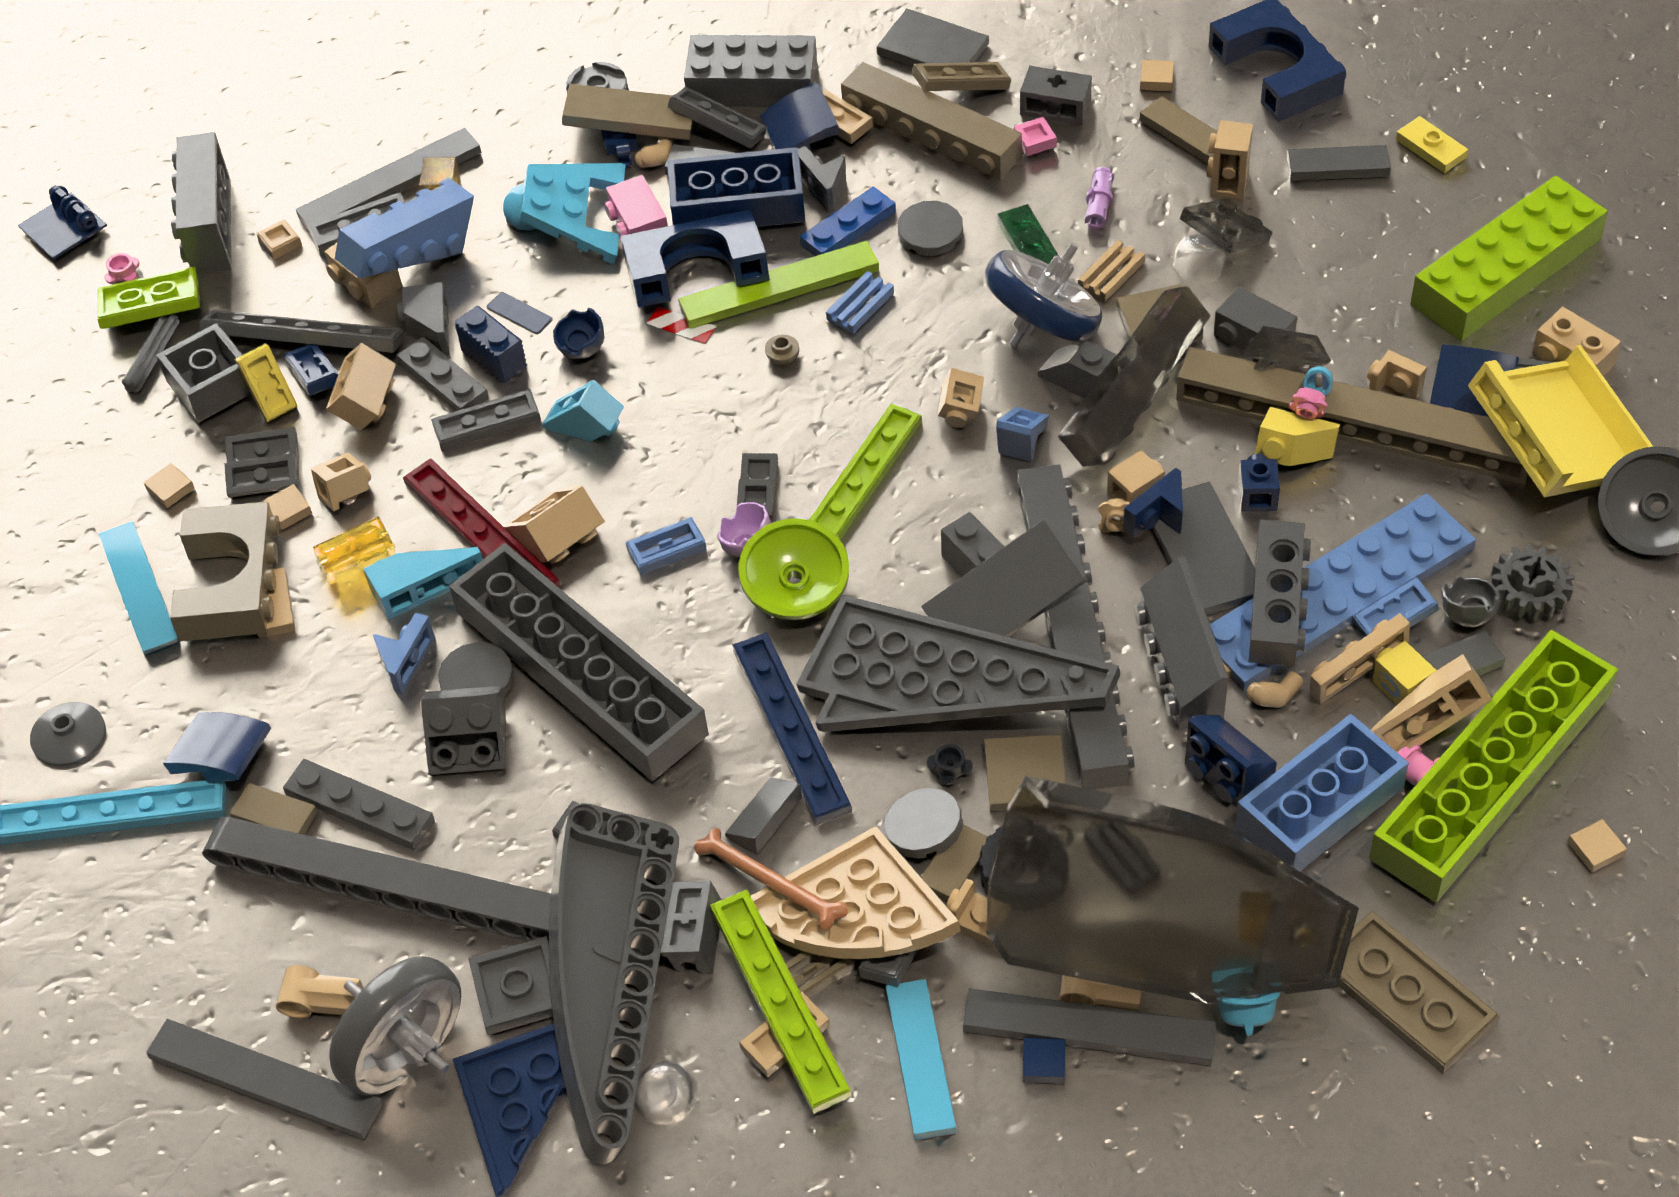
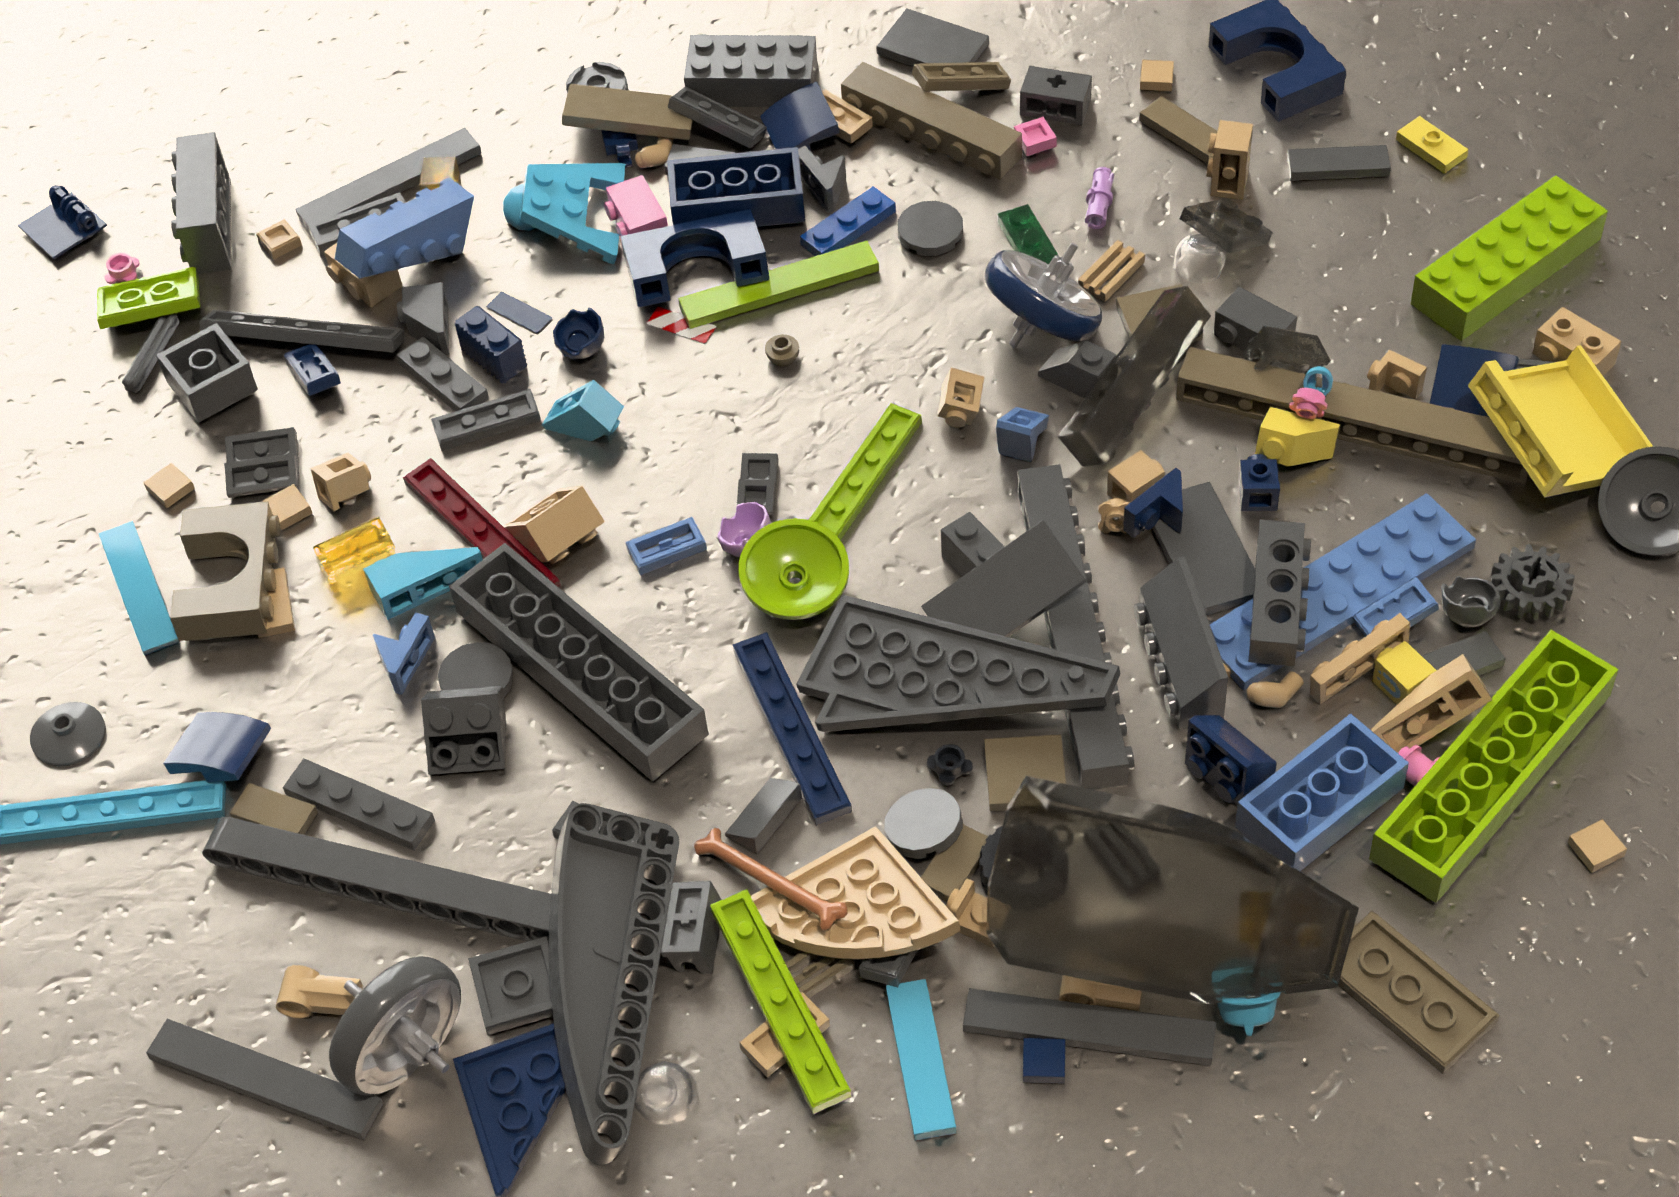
light yellow plate [235,344,298,422] -> none
tan brick [326,343,396,430] -> none
medium blue tile [826,271,894,334] -> none

